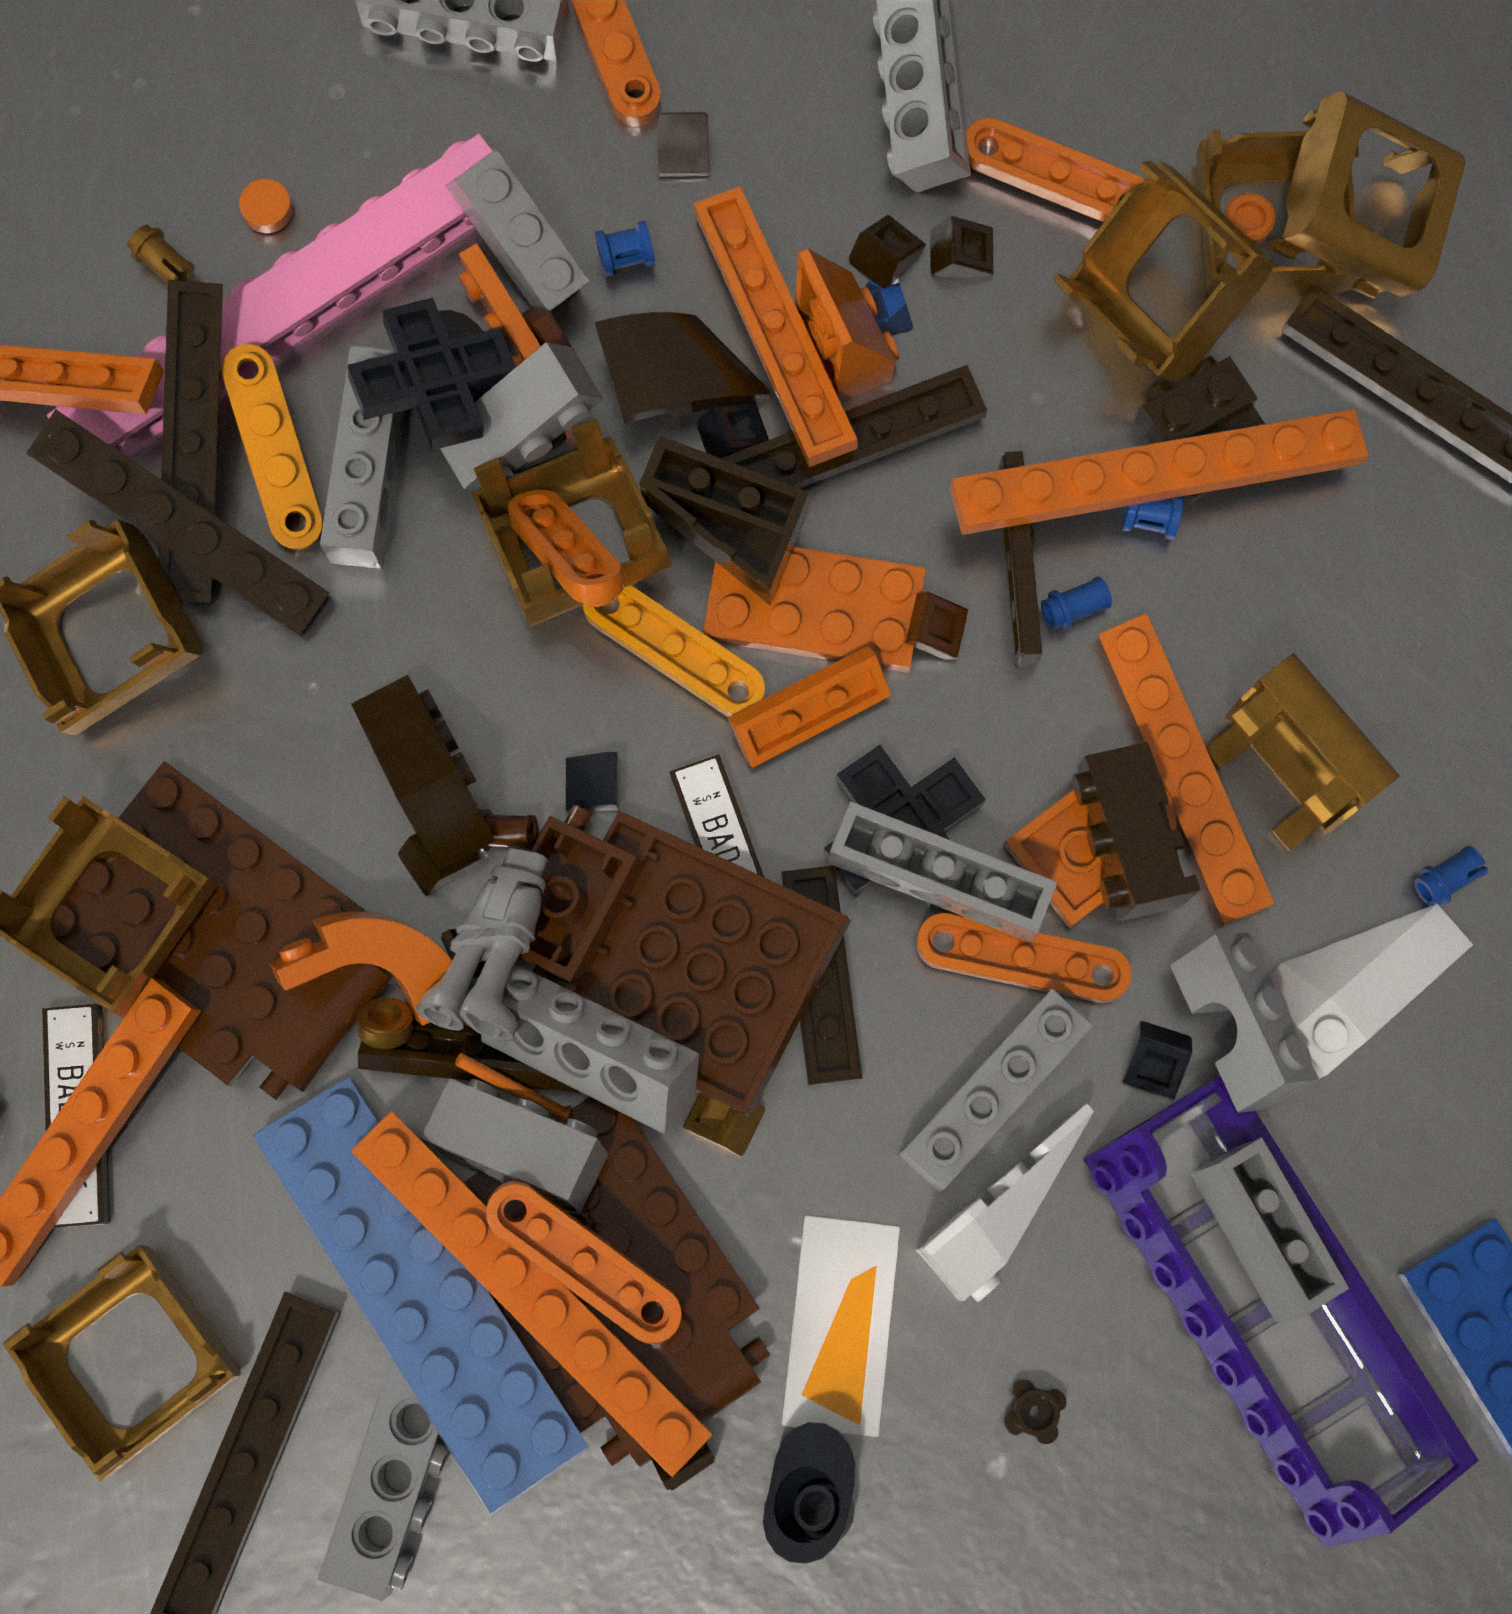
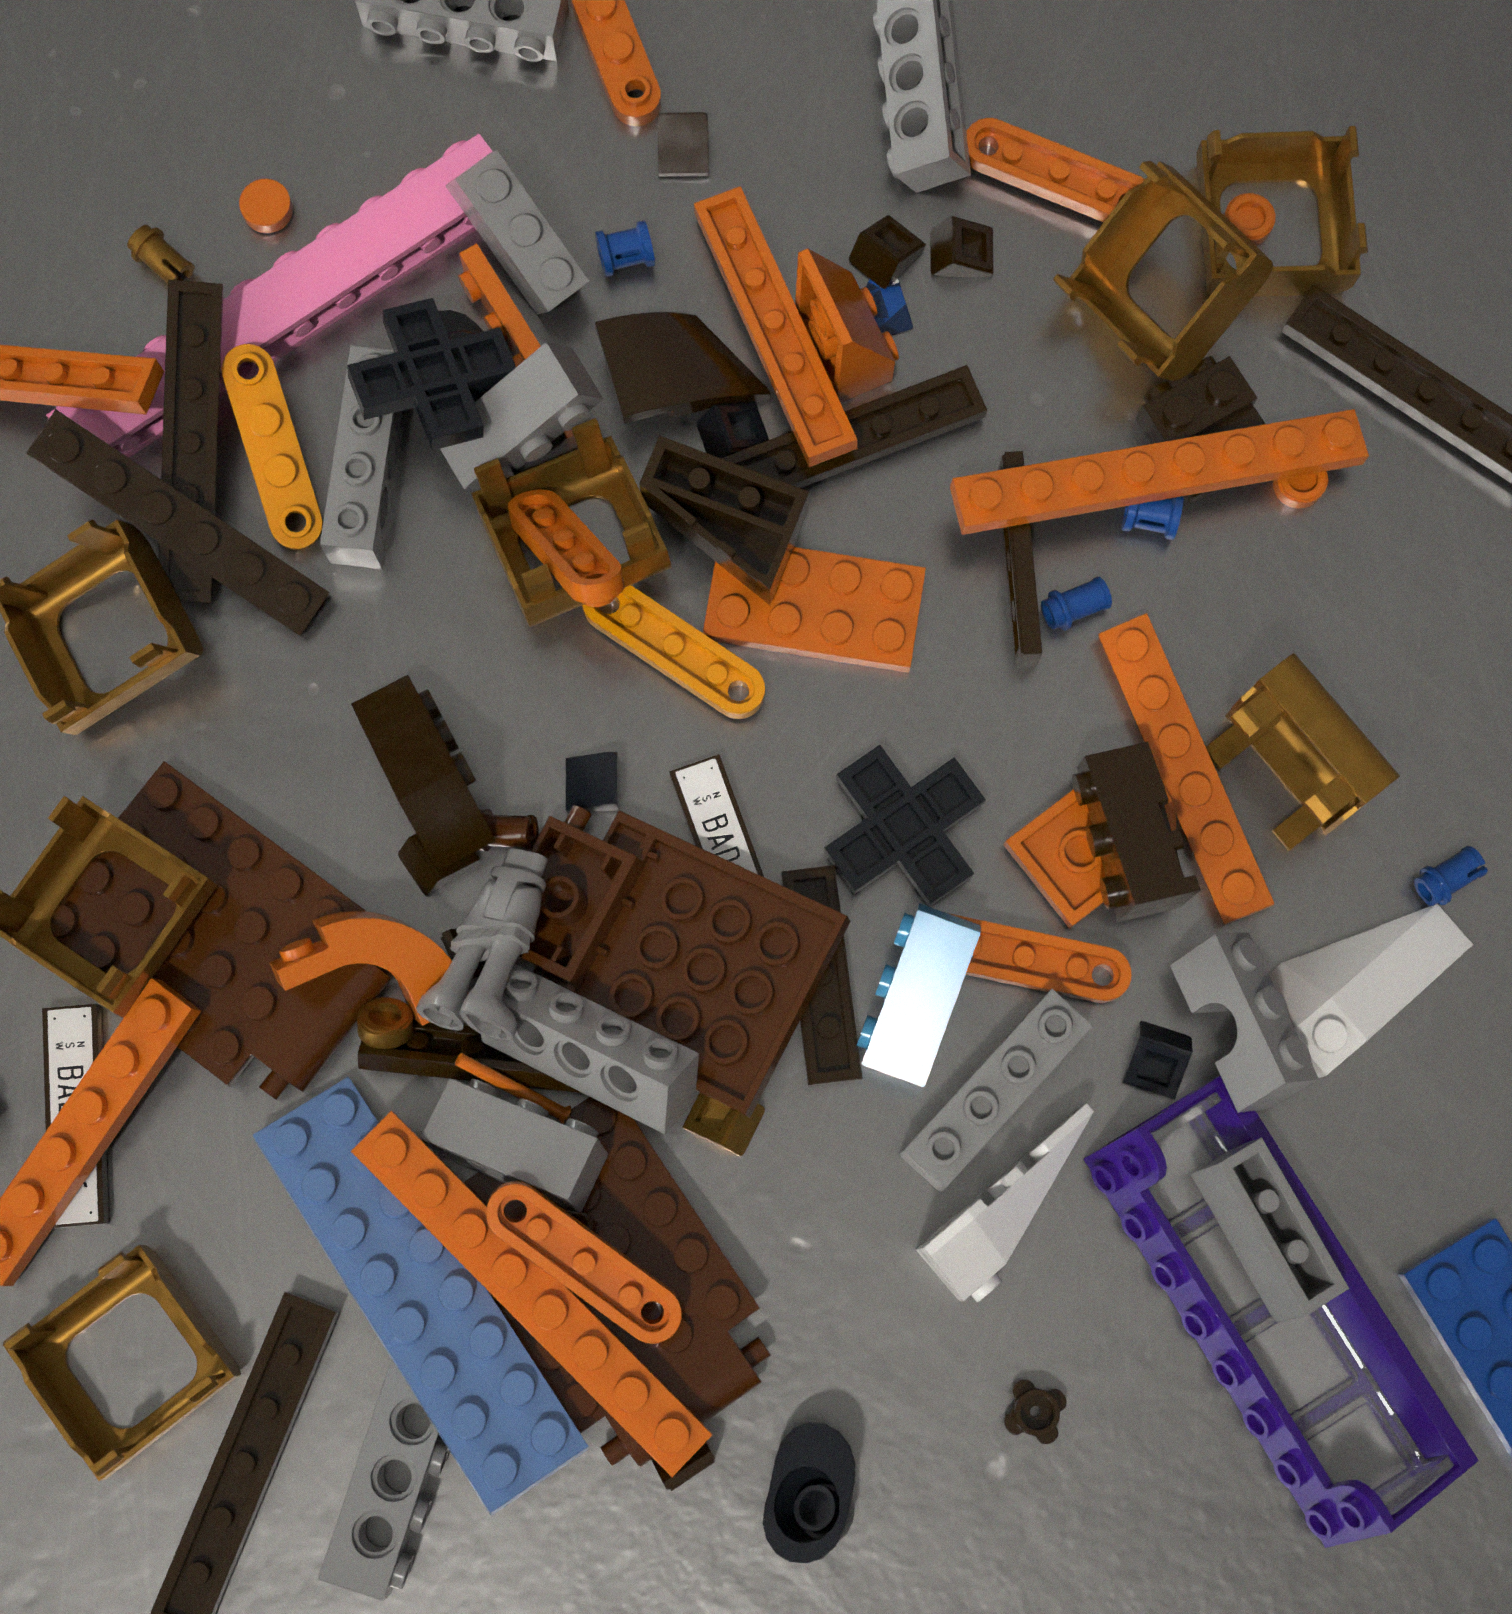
reddish brown tile [521,306,574,350] -> none
orange plate [728,645,892,768] -> none
white sticker [782,1216,900,1437] -> none
light grey brick [828,801,1058,943] -> none
reddish brown tile [905,591,969,660] -> none
pearl gold piece [1267,91,1465,299] -> none
none -> brick [856,903,981,1087]
none -> orange tile [1273,471,1328,509]

